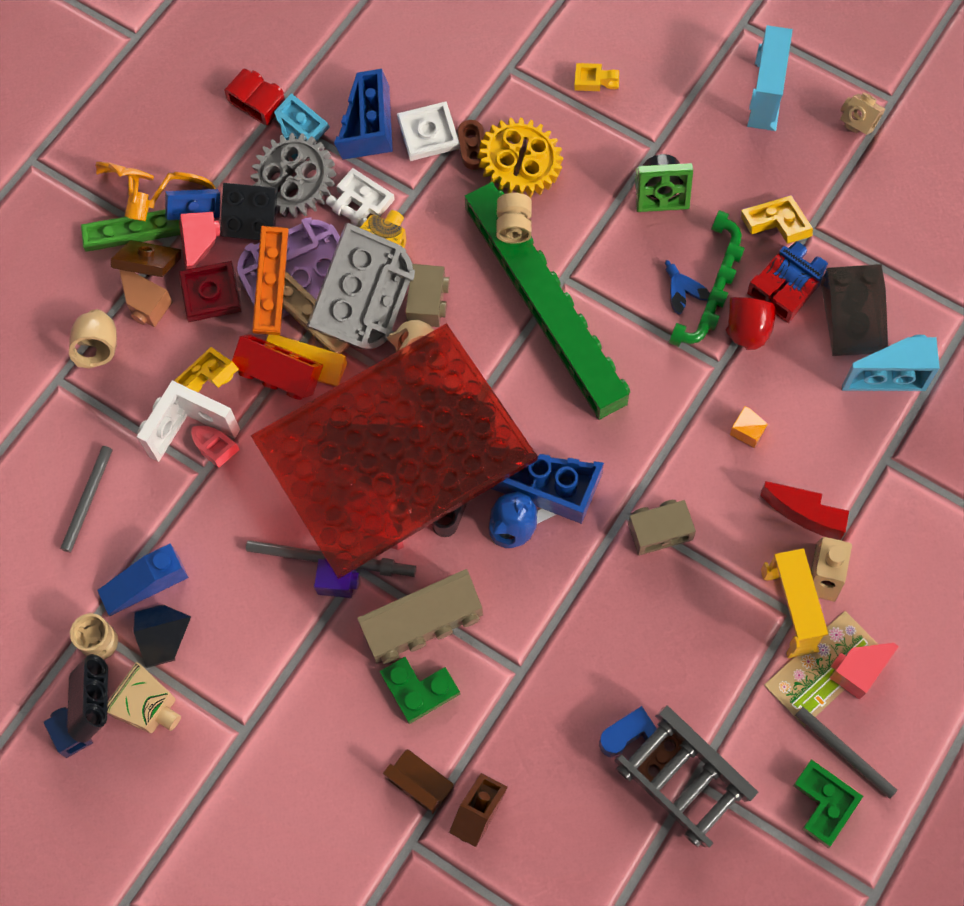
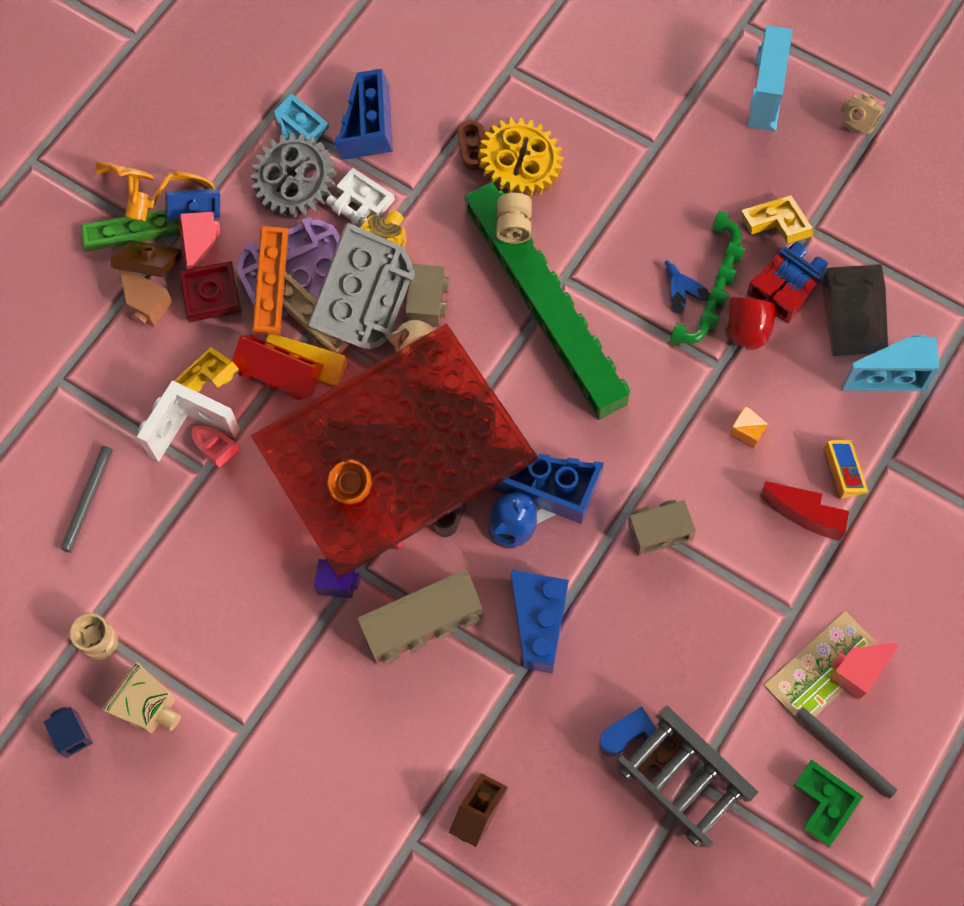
black beam [67,654,108,743] -> none
tan piece [69,309,117,368] -> none
blue slope [97,543,189,616] -> none
black slope [133,605,191,668] -> none
black plate [220,183,278,240] -> none
red brick [224,68,285,125] -> none
dark grey bar [246,540,417,577] -> none
green plate [380,657,460,724] -> none
reddish brown panel [383,749,454,815] -> none
white plate [397,101,460,161] -> none
yellow plate [574,63,619,91] -> none
bright green piece [635,154,693,212] -> none
yellow piece [761,548,828,658] -> none
tan torso [811,537,852,602] -> none
none -> orange hair [327,460,372,505]
none -> blue wedge [511,570,569,673]
none -> slope [824,440,868,499]

